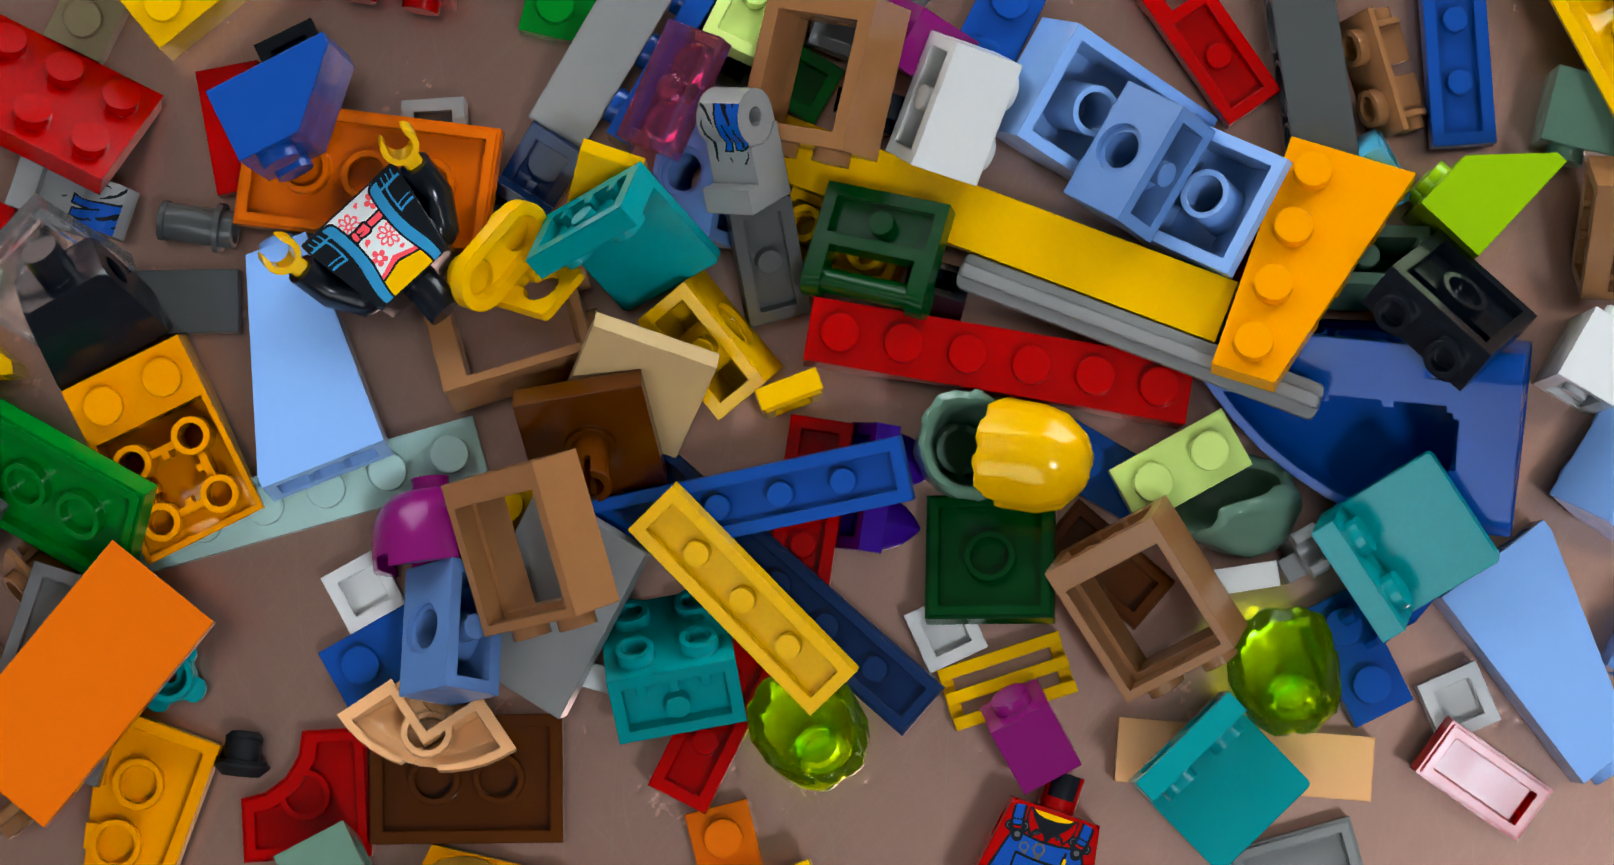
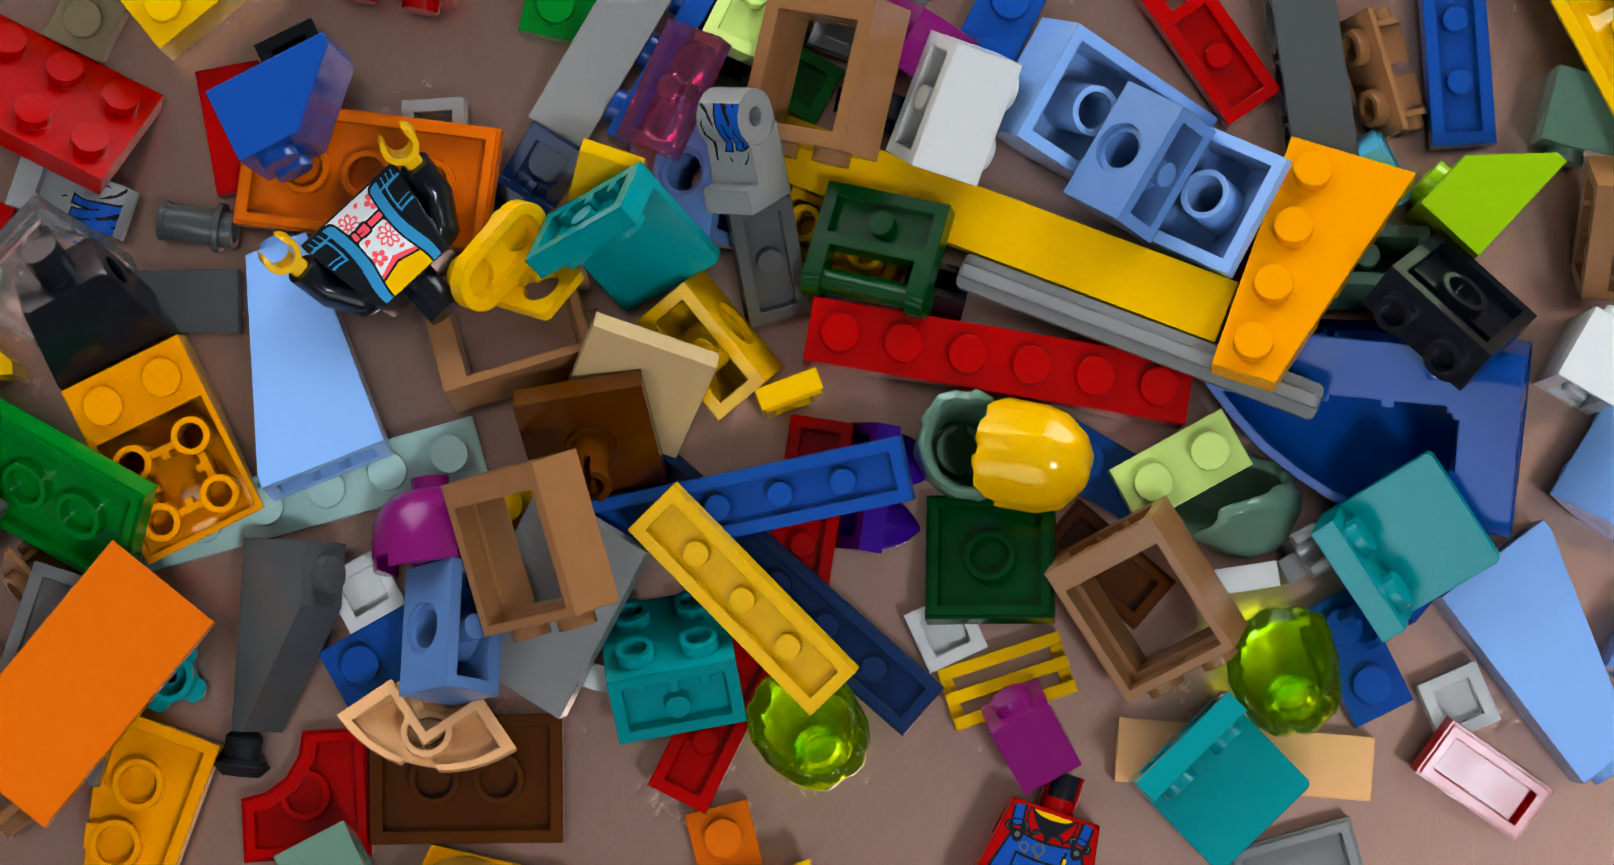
none -> dark grey slope [231,538,346,733]

